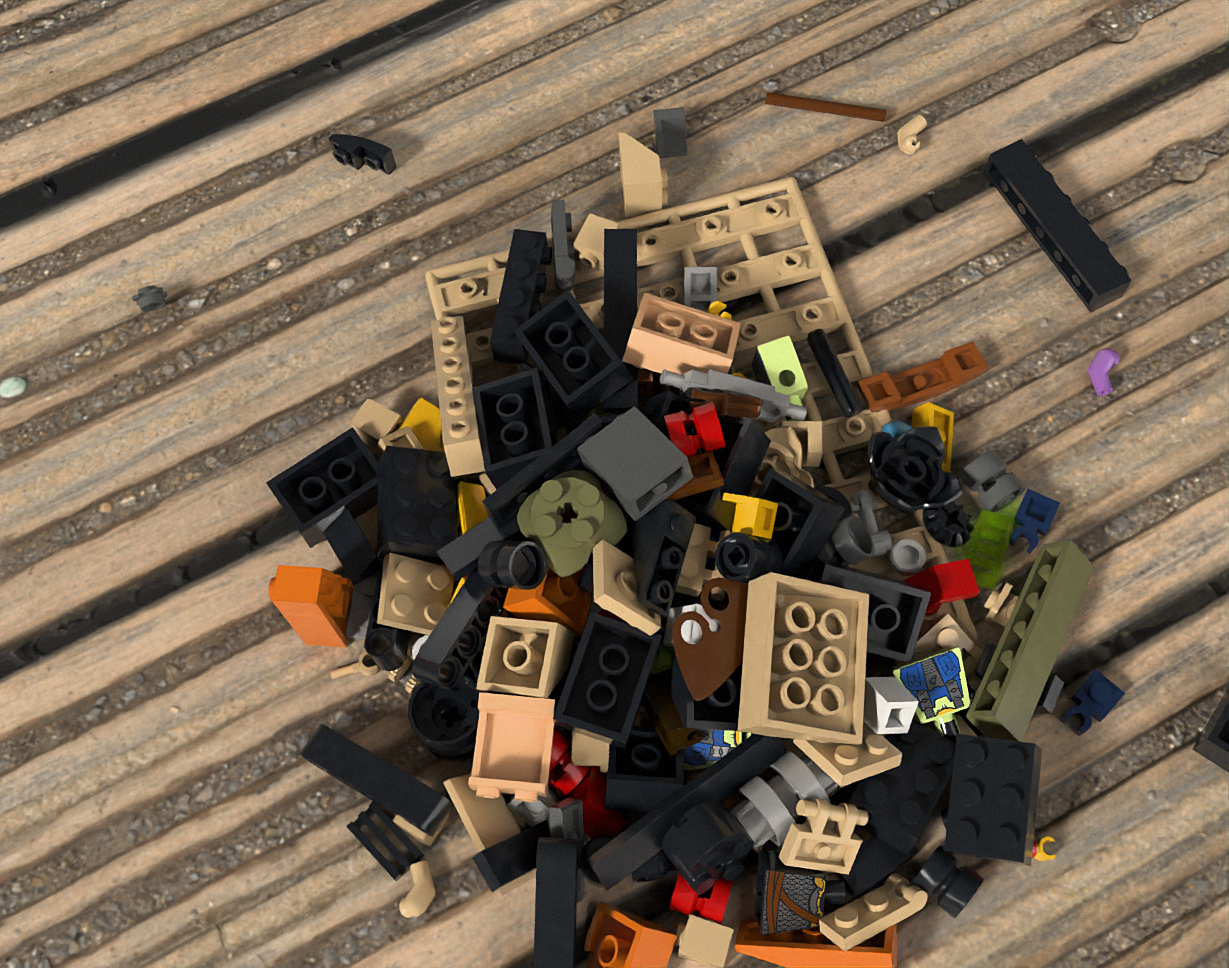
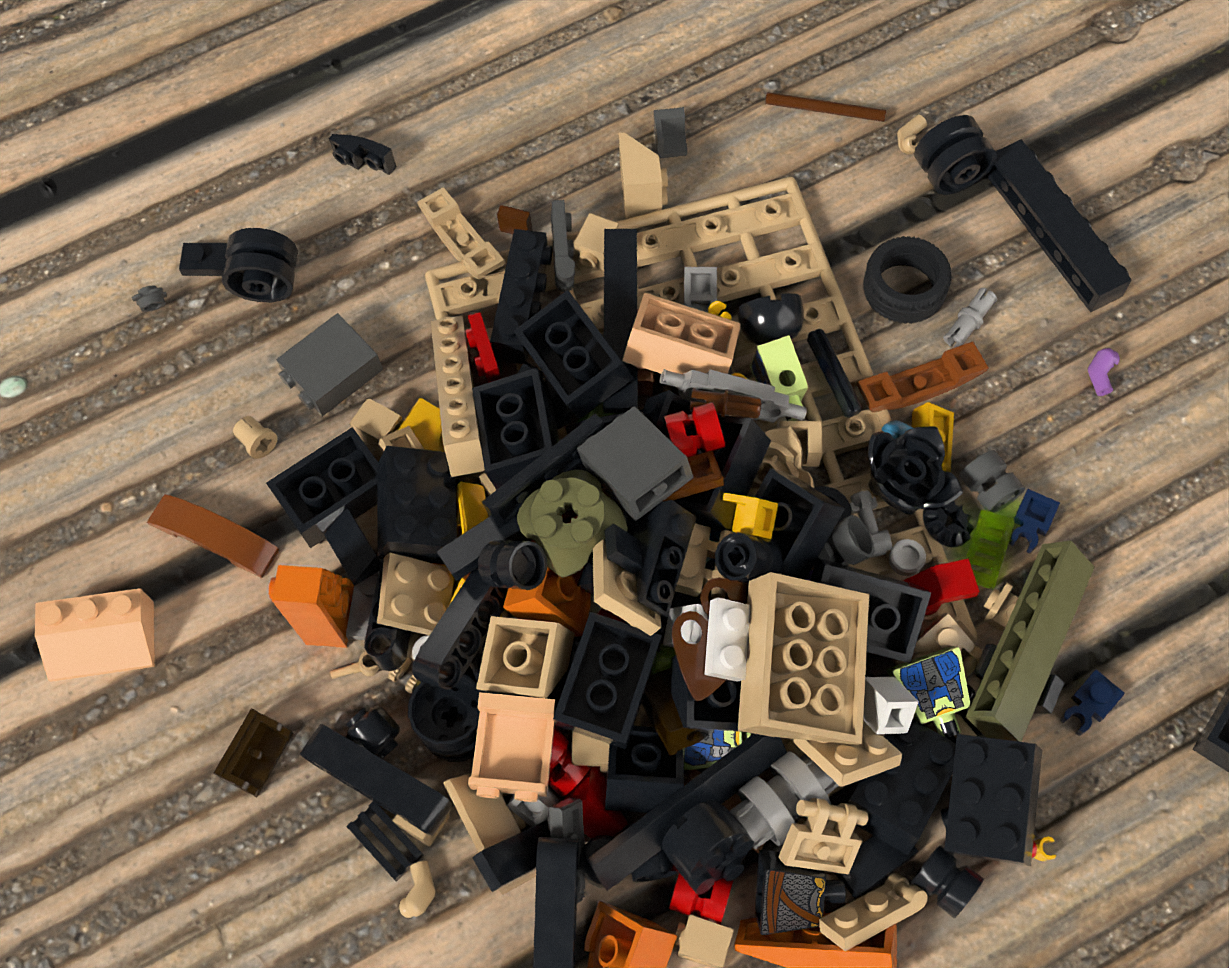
none -> light nougat slope [35,588,155,682]
none -> dark orange slope [147,494,279,578]
none -> black plate [179,243,227,276]
none -> dark brown hinge [213,708,294,797]
none -> black wheel [221,228,298,303]
none -> tan bush [233,416,277,459]
none -> dark grey brick [276,313,383,417]
none -> black head [346,705,400,759]
none -> tan slope [417,187,506,280]
none -> red plate [465,312,501,383]
none -> reddish brown tile [497,205,533,235]
none -> black tile [604,524,643,574]
none -> white plate [704,598,750,682]
none -> black cylinder [737,293,804,346]
none -> black tyre [863,236,952,324]
none -> black wheel [914,115,997,195]
none -> light grey pin [943,288,997,348]

